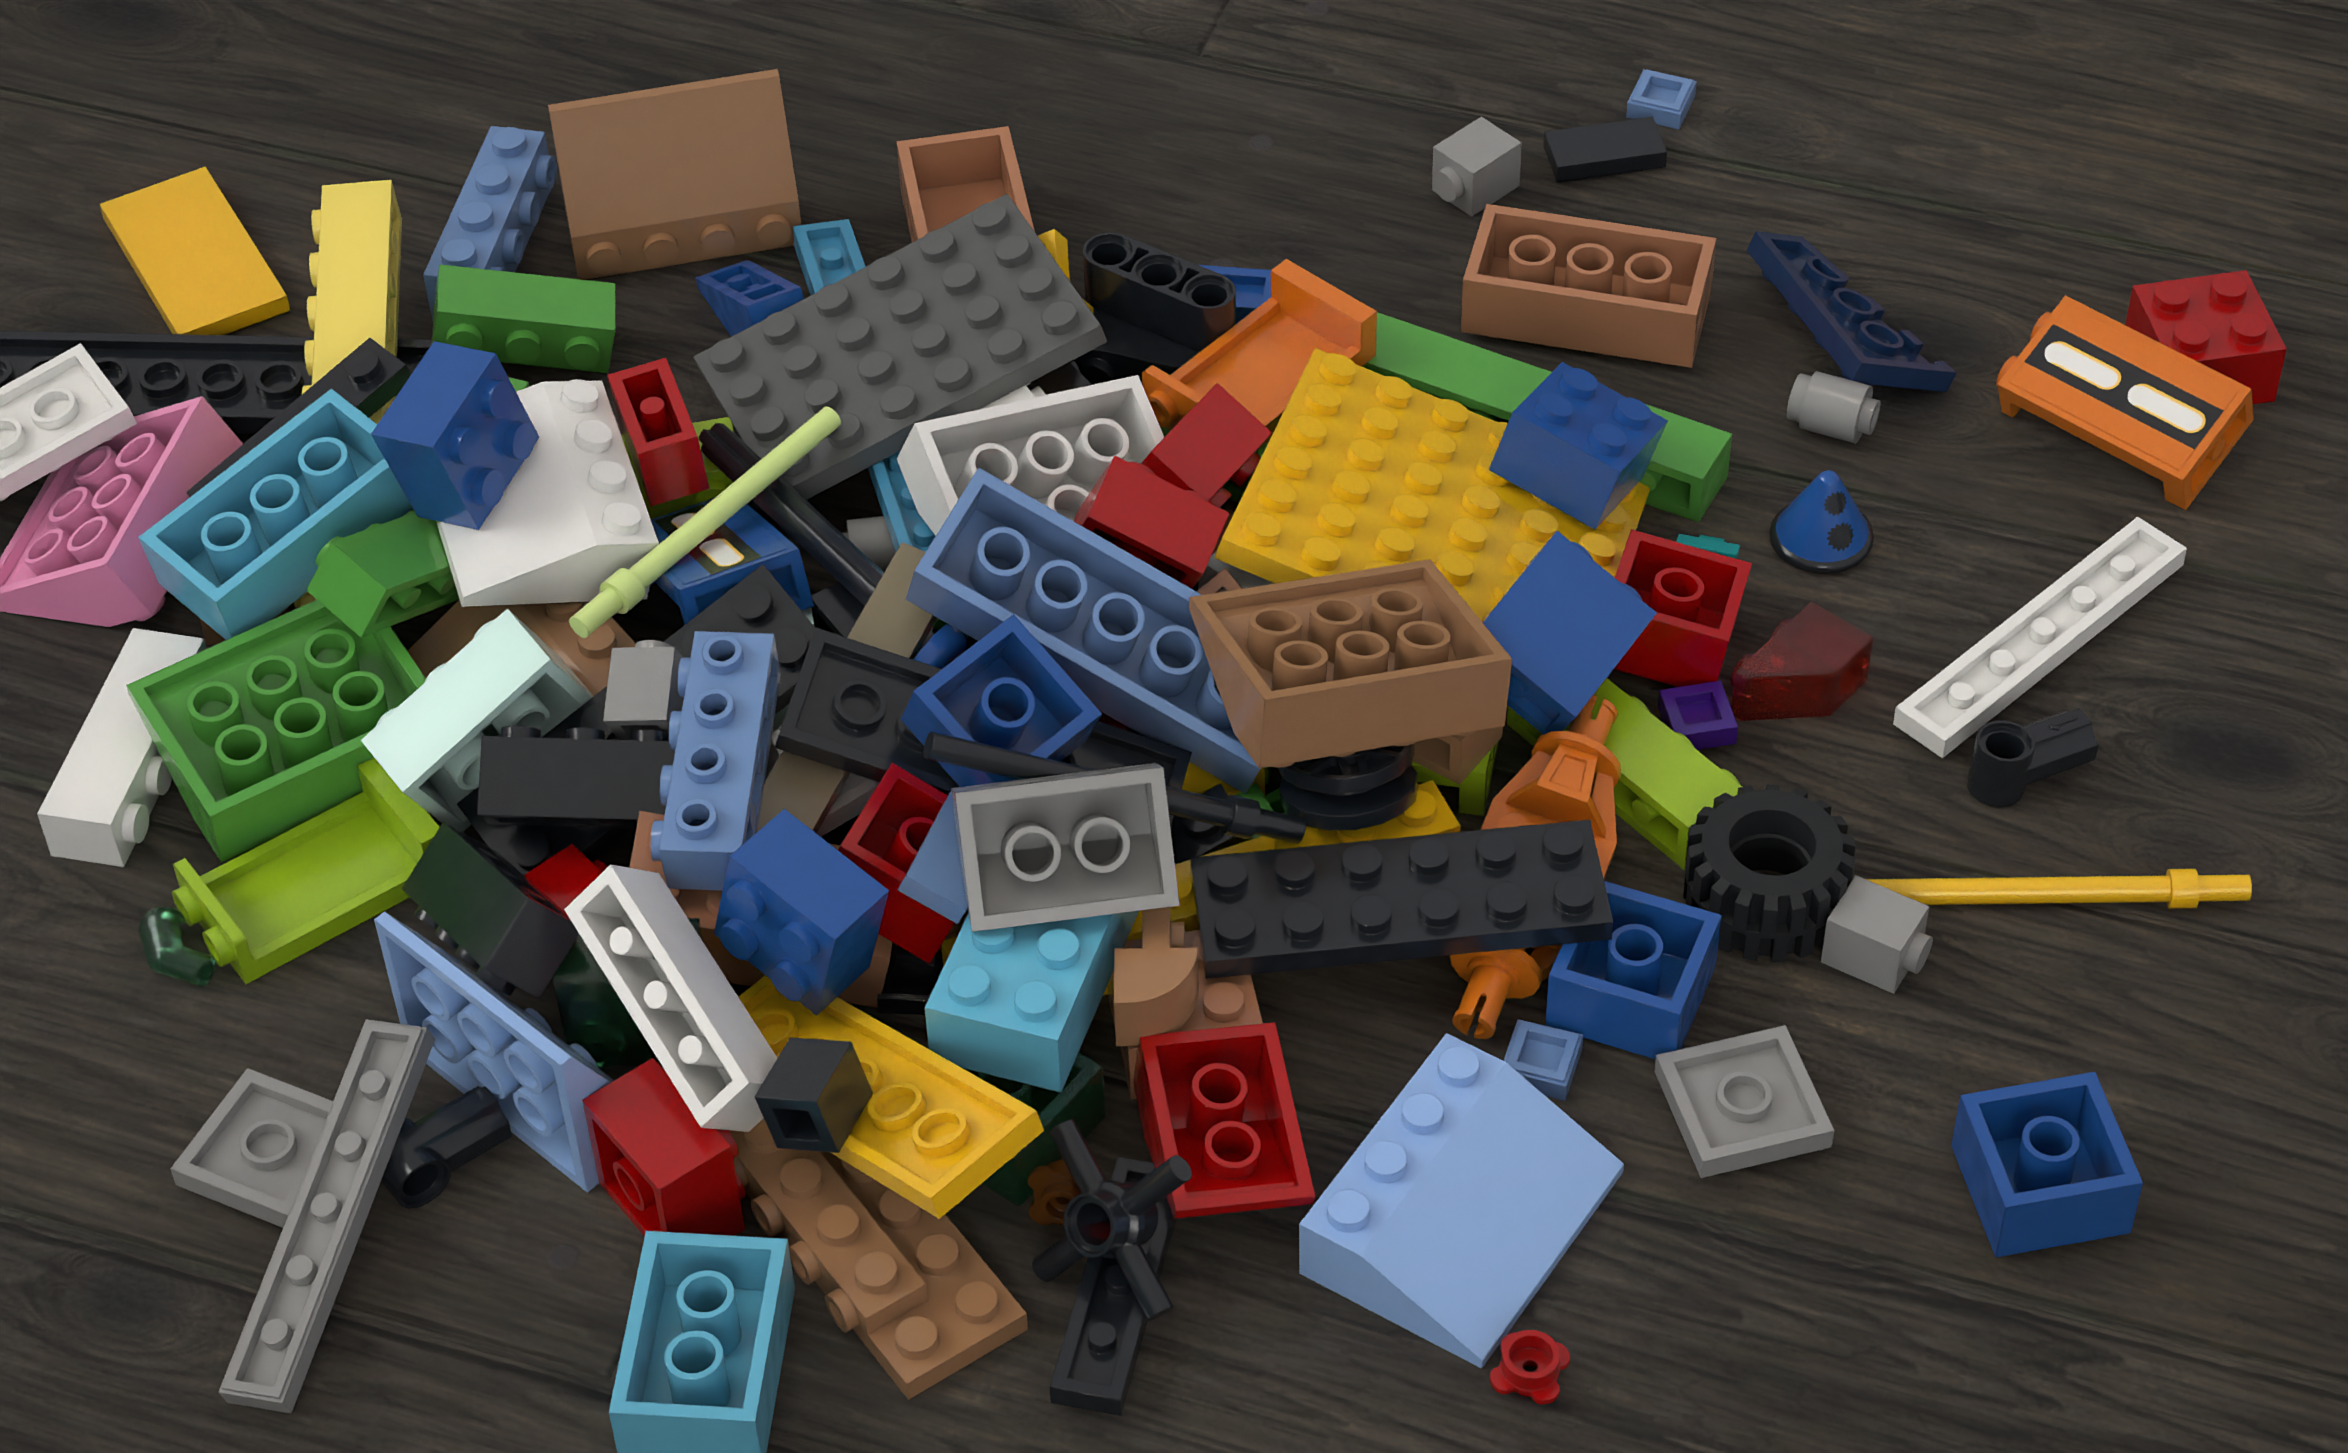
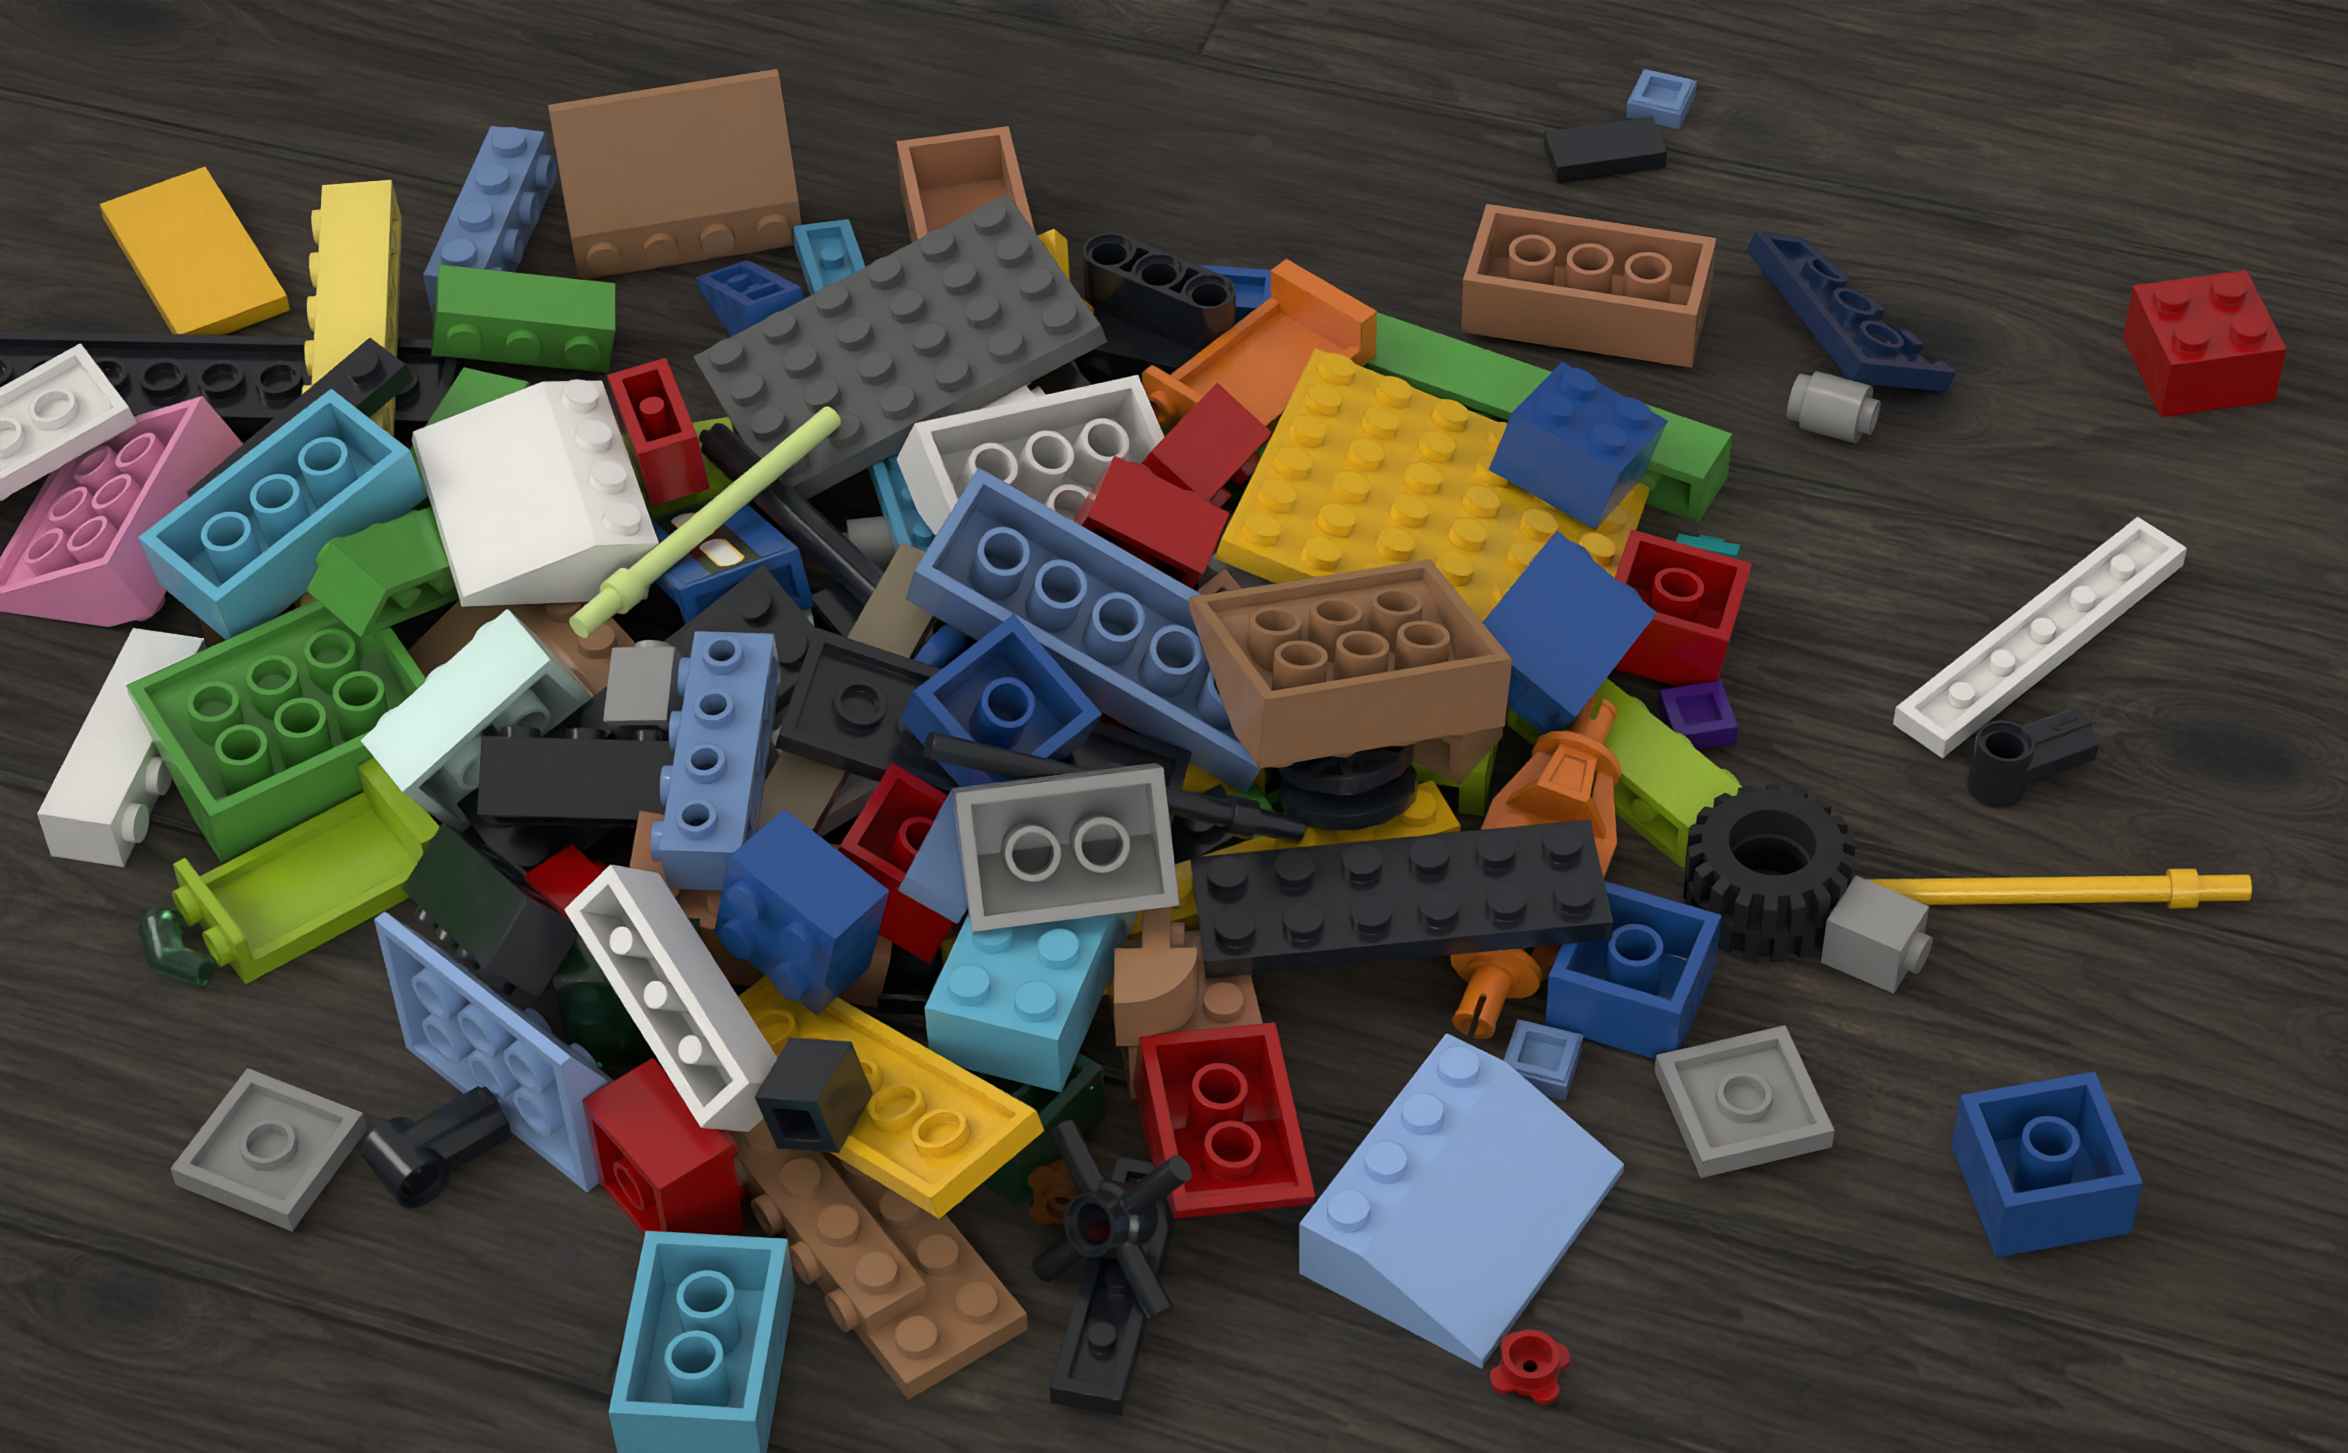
light grey tile [218,1019,435,1414] -> none
blue brick [371,341,539,530] -> none
light grey brick [1432,116,1522,217] -> none
clear red slope [1730,602,1873,721] -> none
blue hat [1769,470,1874,574] -> none
orange panel [1996,295,2254,510] -> none

